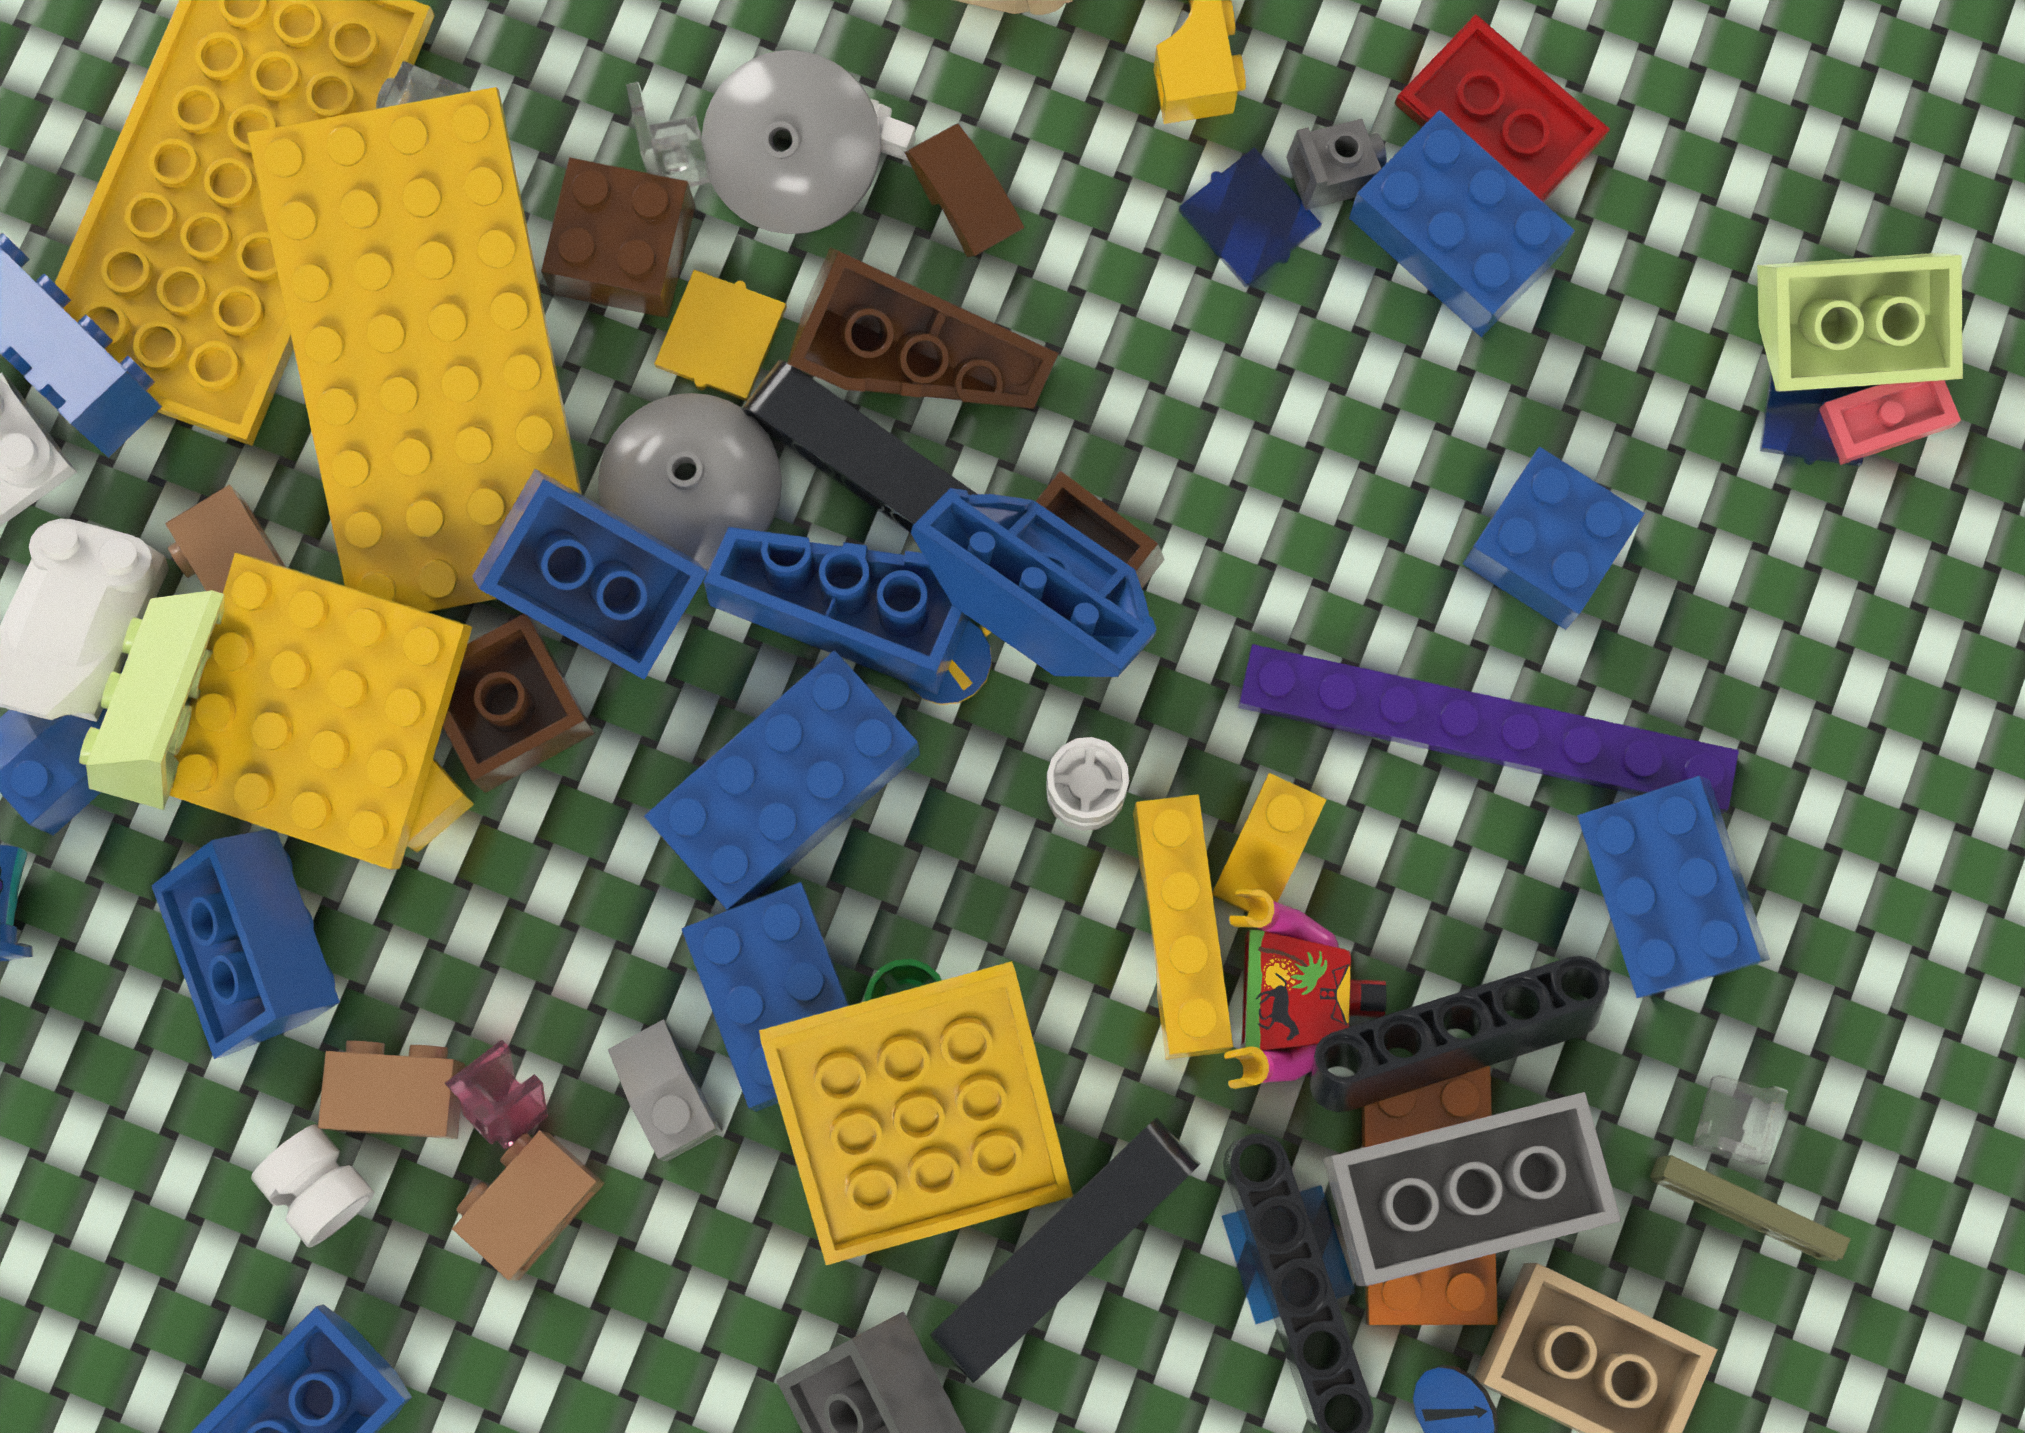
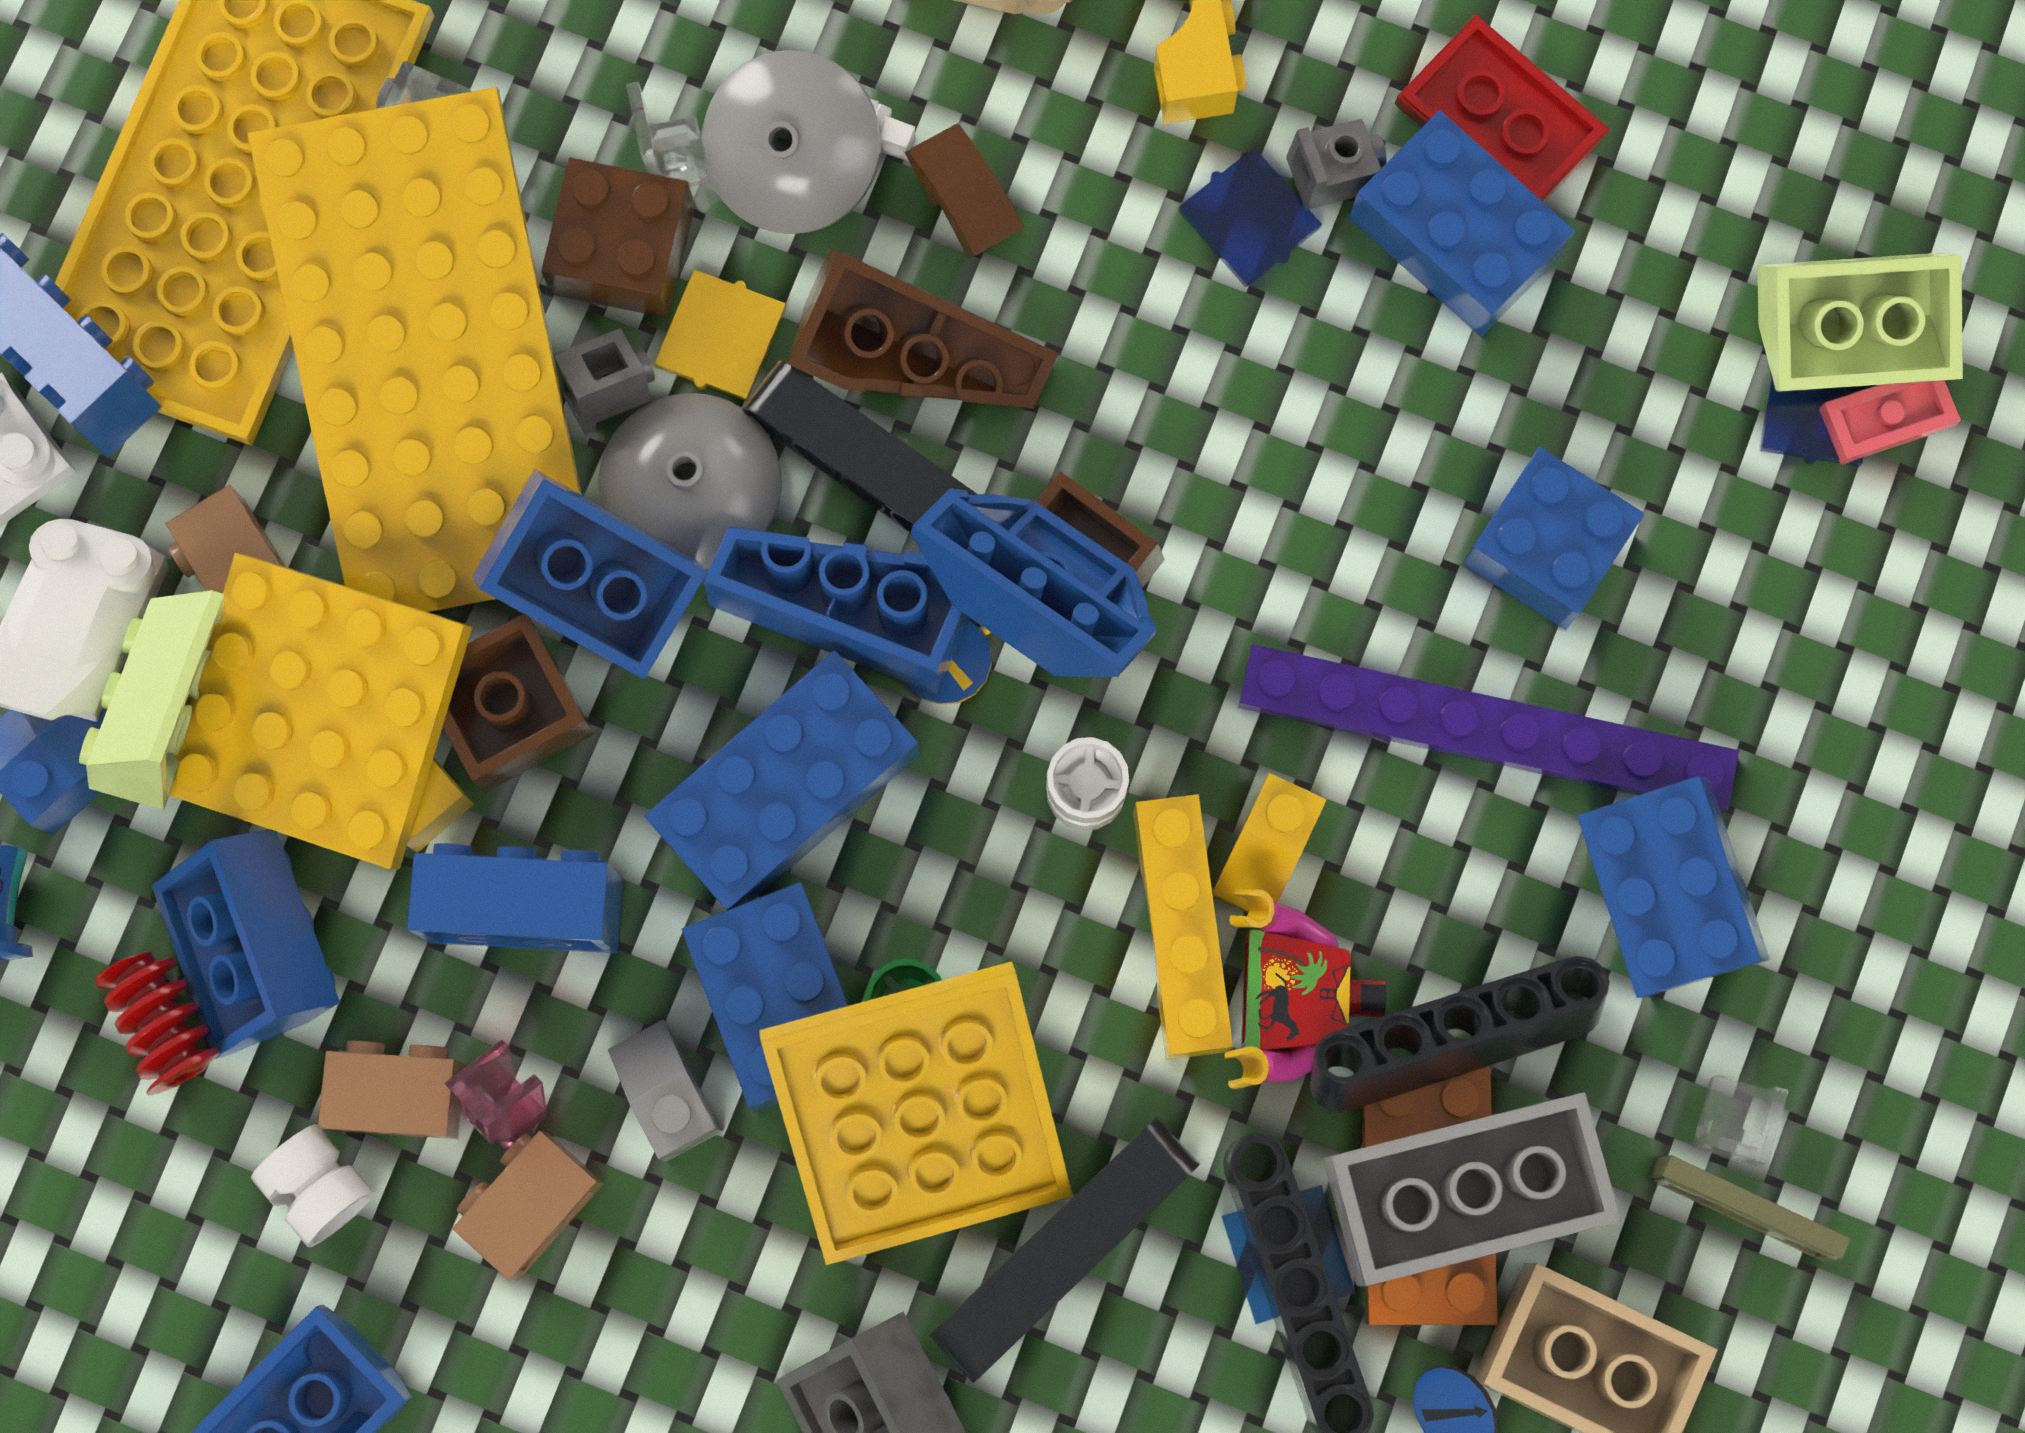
none -> red piece [94,952,220,1096]
none -> blue brick [407,843,624,953]
none -> flat silver brick [553,328,655,435]

